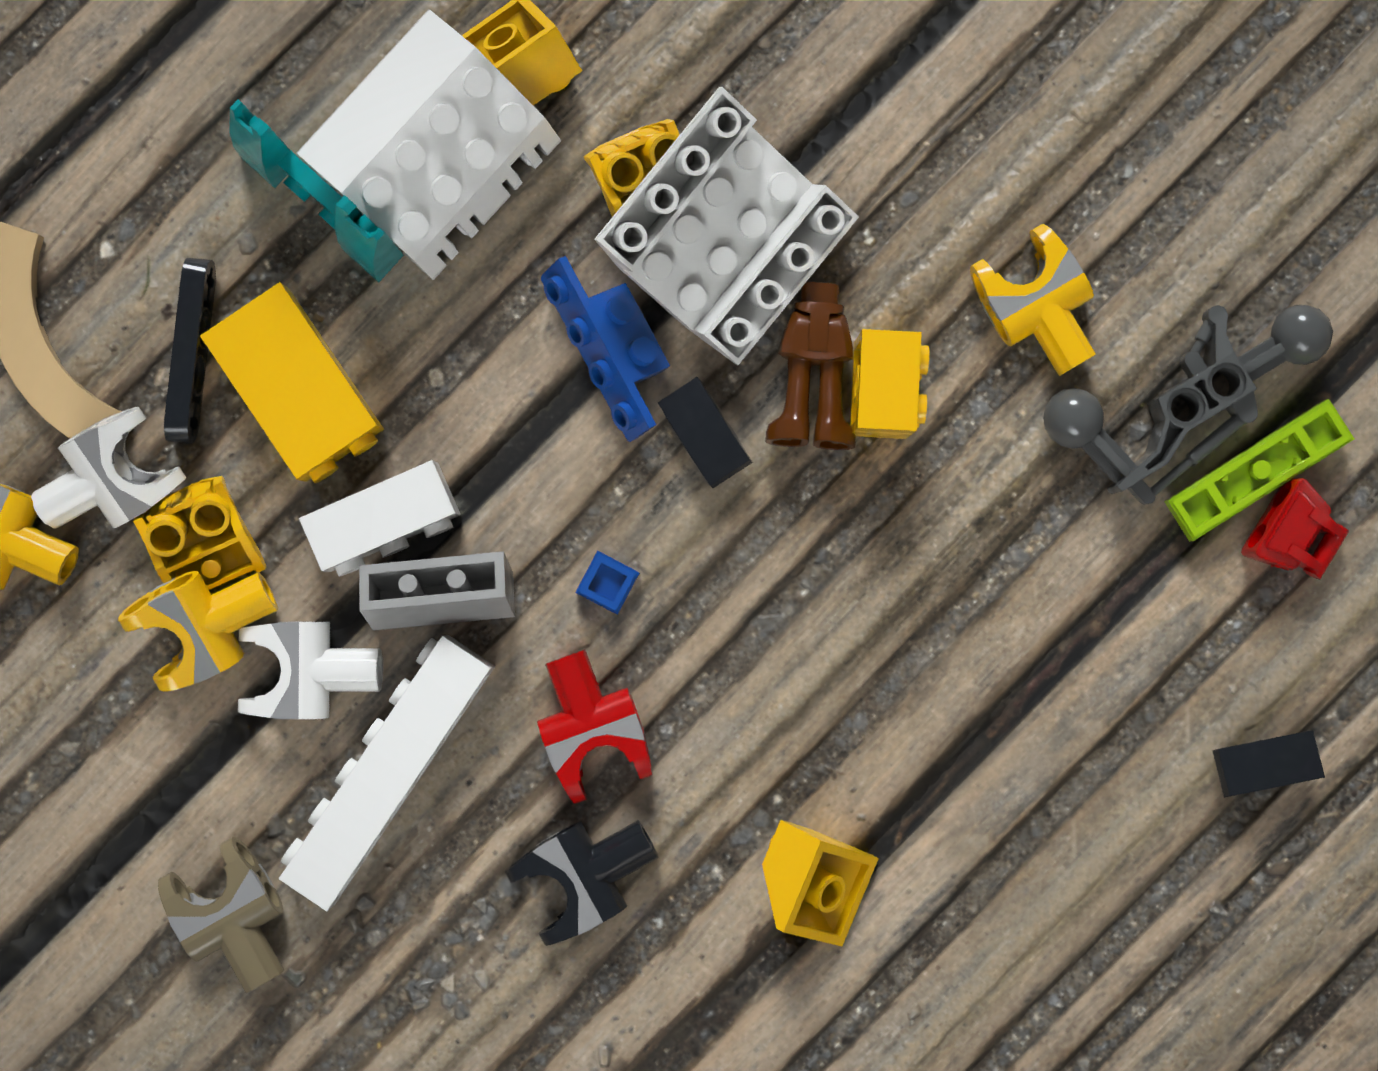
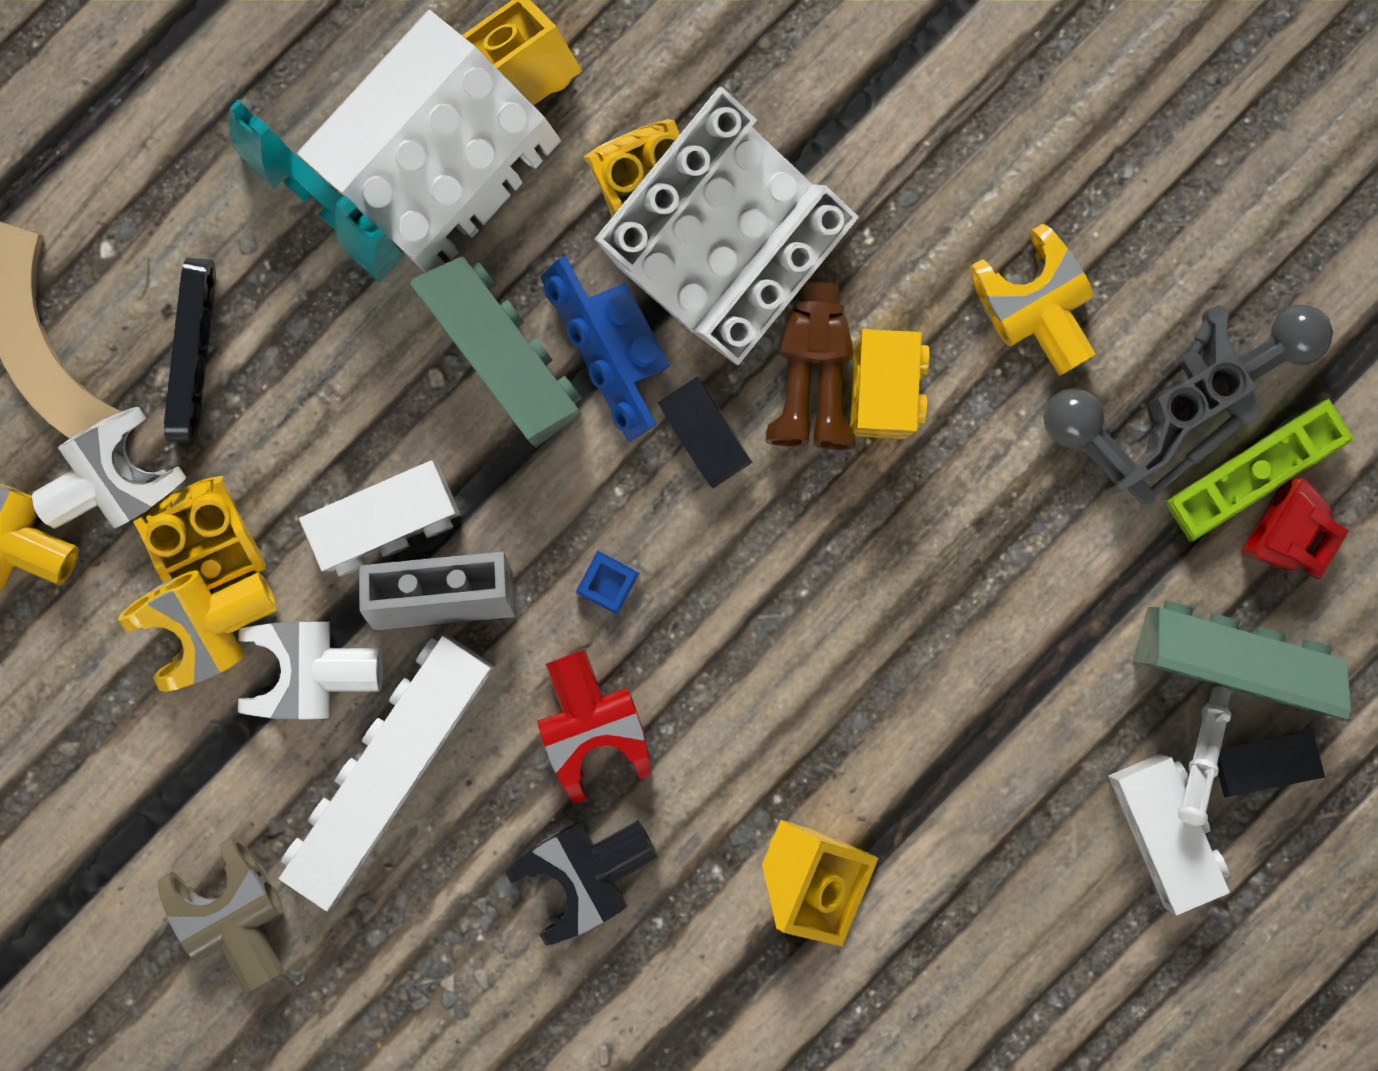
yellow brick [200,282,384,483] -> none
none -> sand green slope [409,256,582,448]
none -> white brick [1108,754,1230,916]
none -> sand green slope [1133,601,1351,719]
none -> white piece [1178,686,1231,826]

